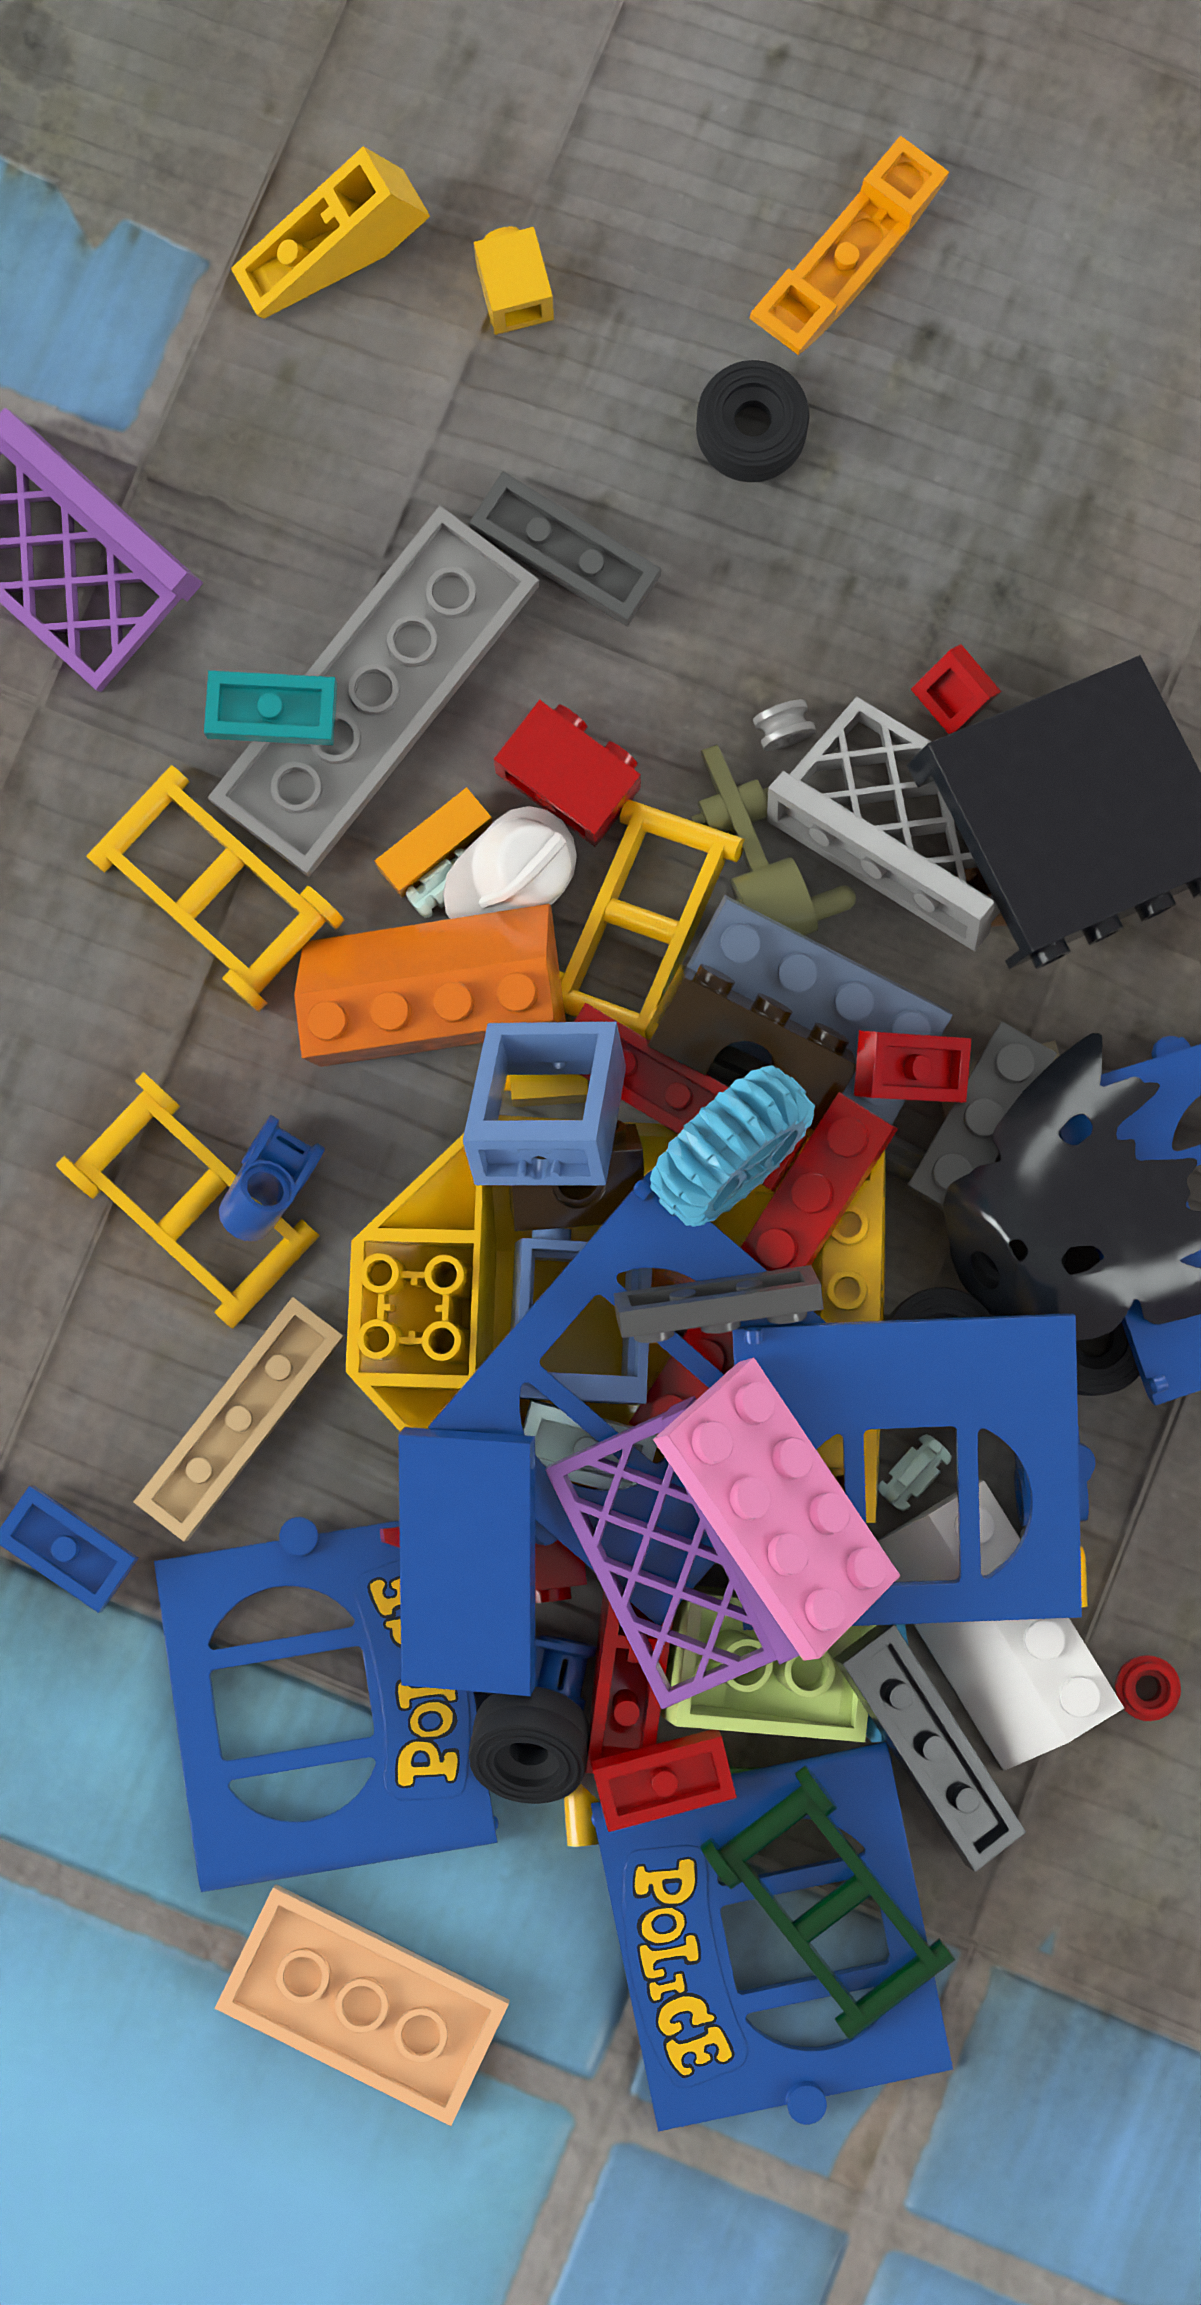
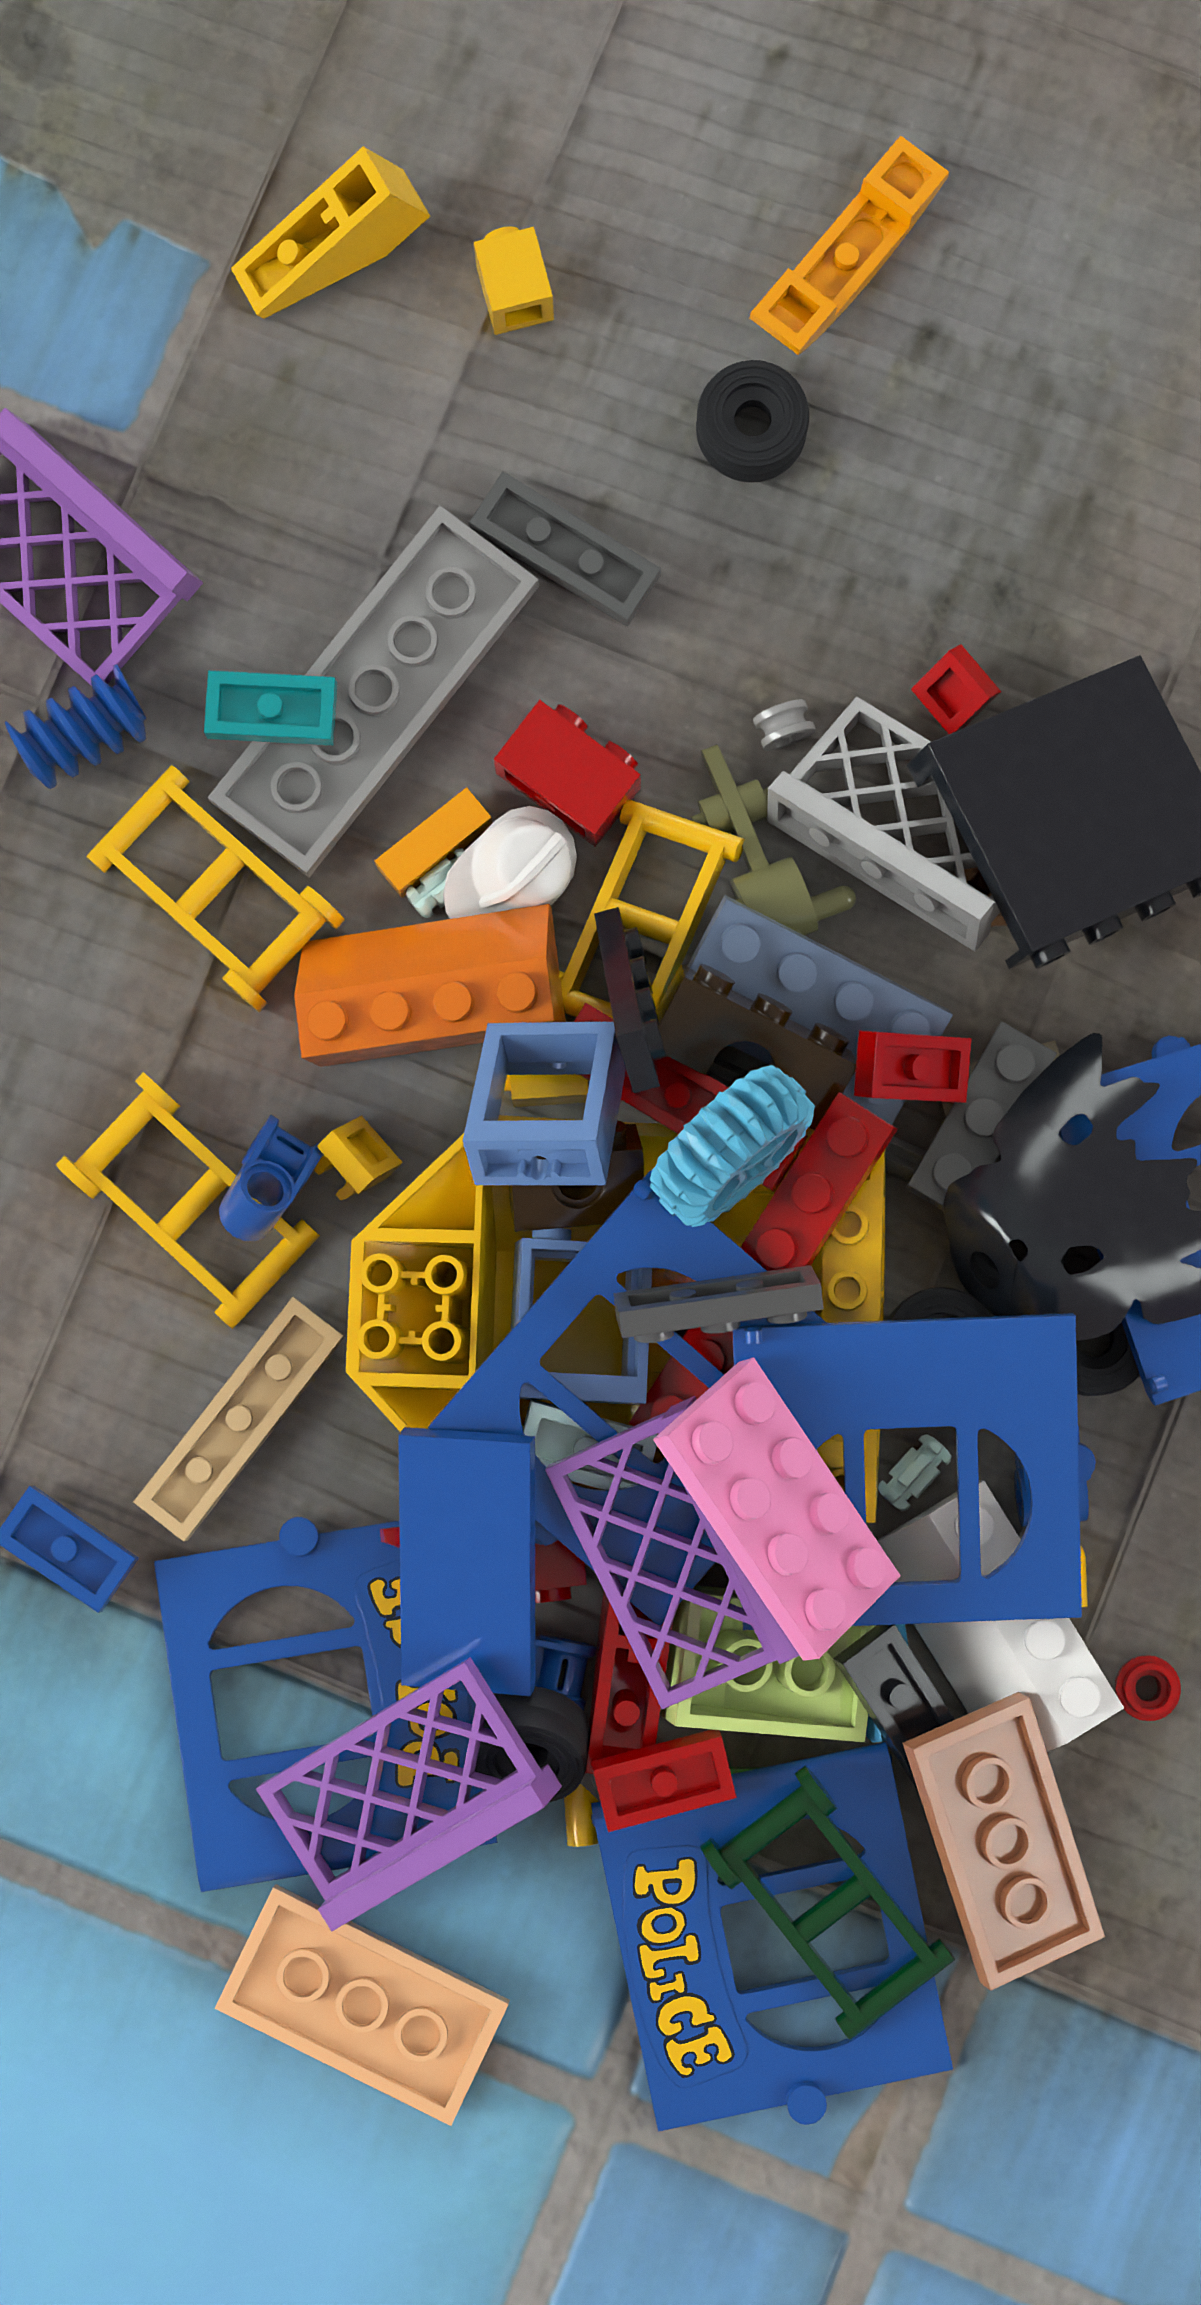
none -> blue piece [5,664,147,789]
none -> medium lavender fence [256,1657,562,1932]
none -> yellow tile [314,1115,403,1200]
none -> black plate [594,907,666,1093]
none -> nougat plate [903,1692,1105,1991]

